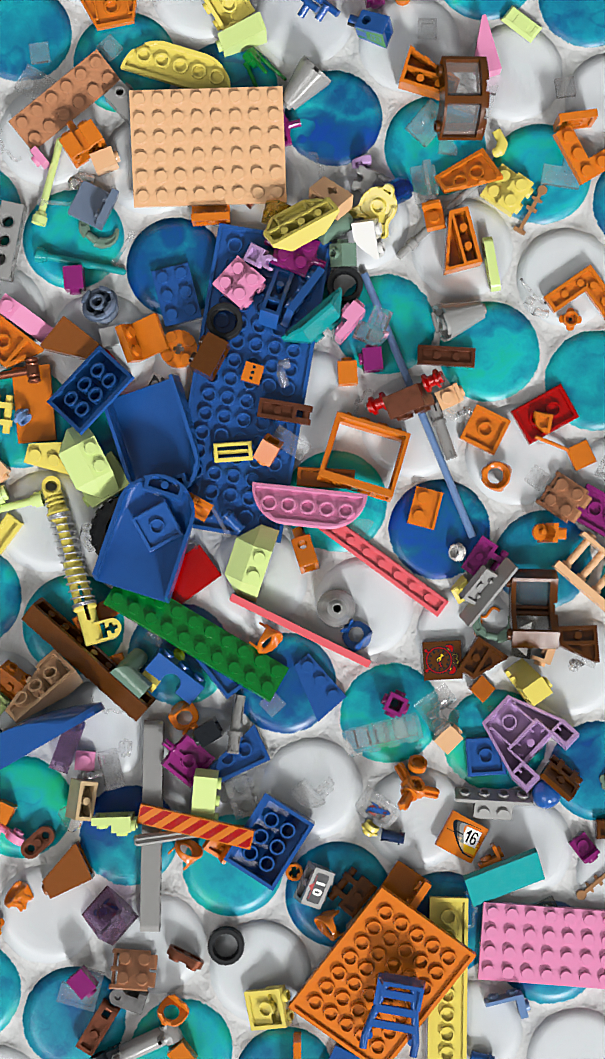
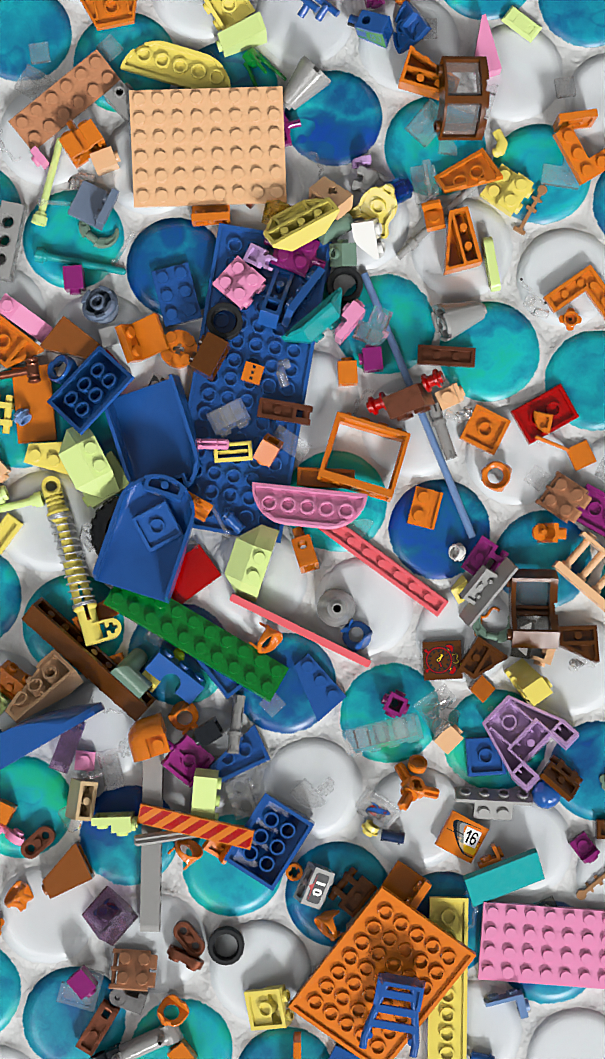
none -> blue piece [47,354,78,385]
none -> orange brick [128,712,171,762]
none -> copper plate [173,920,205,957]
none -> bright pink axle [196,438,230,450]
none -> clear brick [206,398,251,438]
none -> blue brick [393,0,432,54]

